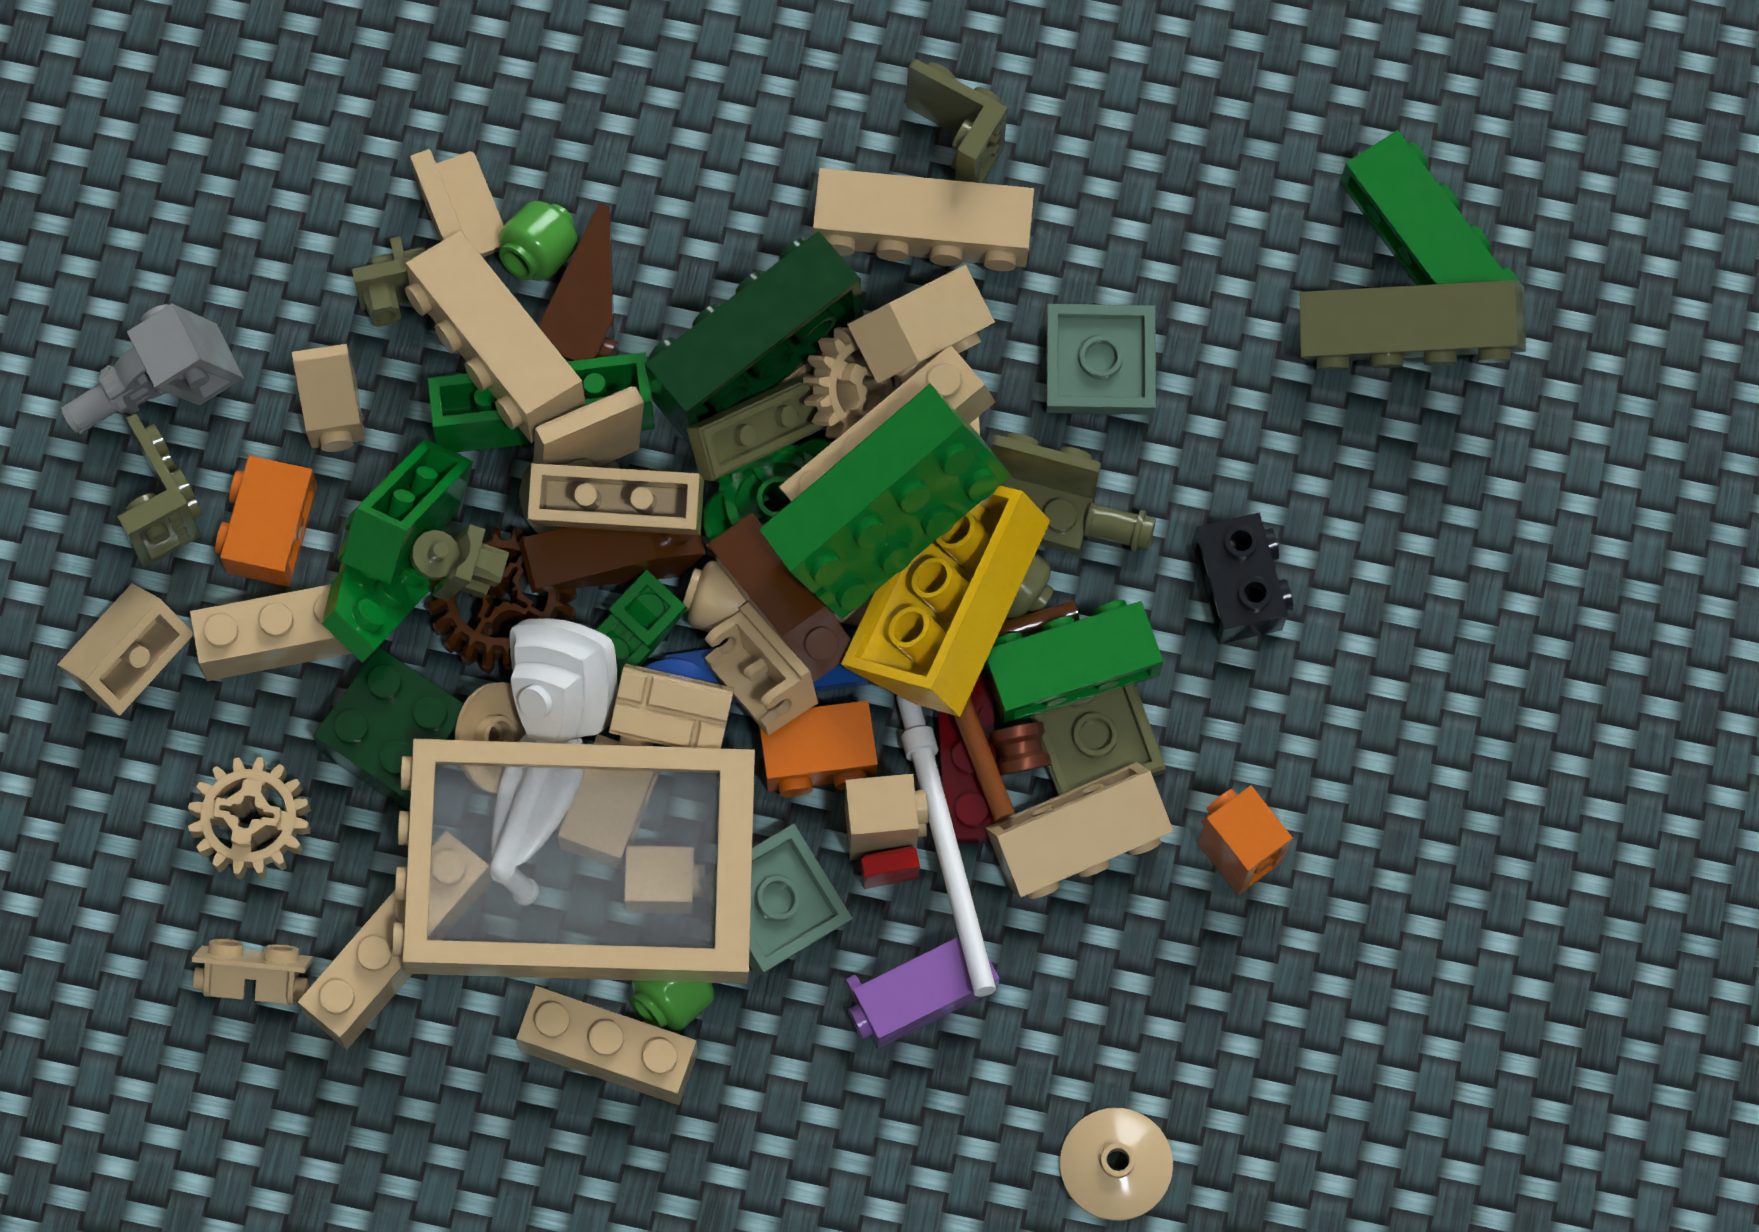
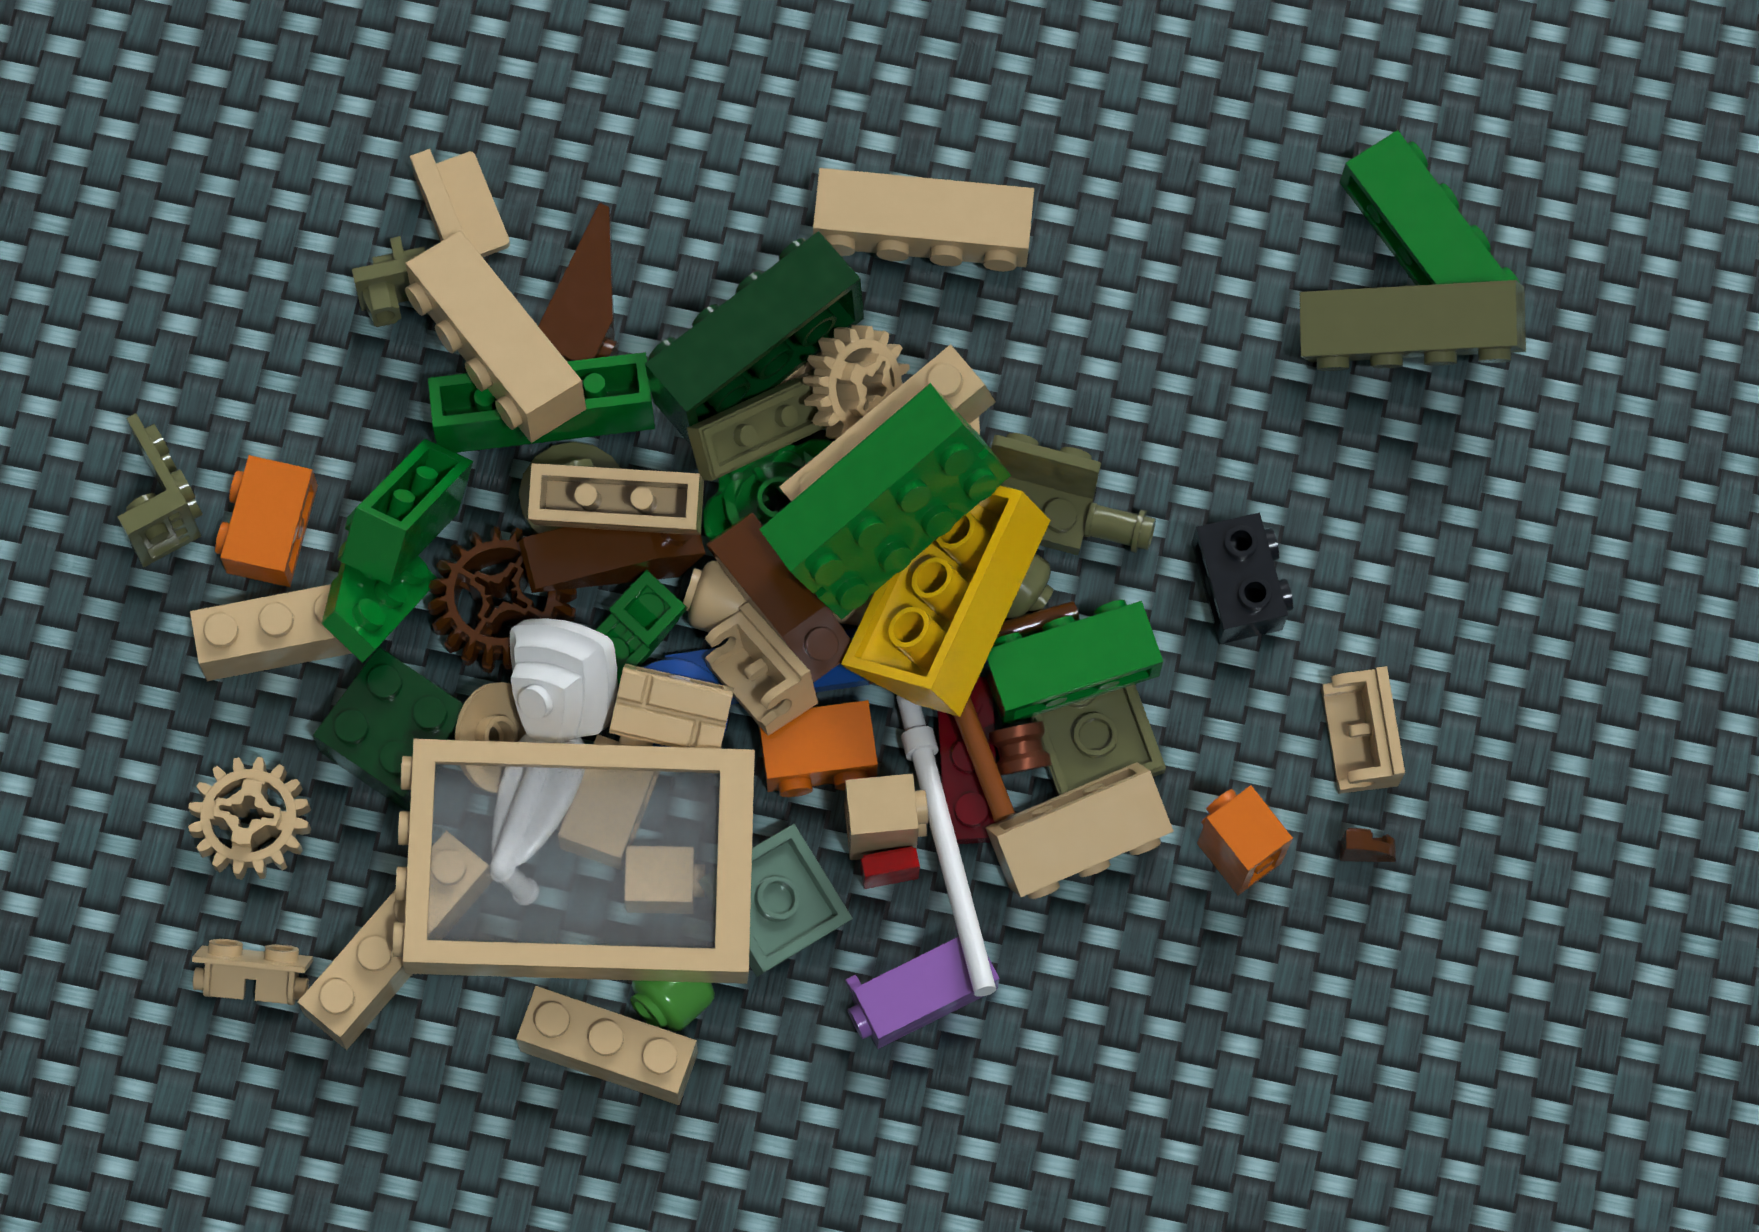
tan brick [57,583,194,716] -> none
light grey brick [61,303,244,434] -> none
tan slope [292,344,365,452] -> none
olive hips [410,524,509,601] -> none
bright green head [498,201,578,281] -> none
tan tile [533,386,644,467] -> none
tan brick [847,264,995,384] -> none
olive bracket [906,59,1008,183] -> none
sand green plate [1046,304,1156,415] -> none
tan dish [1060,1108,1173,1221] -> none
none -> tan hinge [1321,666,1405,794]
none -> reddish brown tile [1340,828,1396,862]

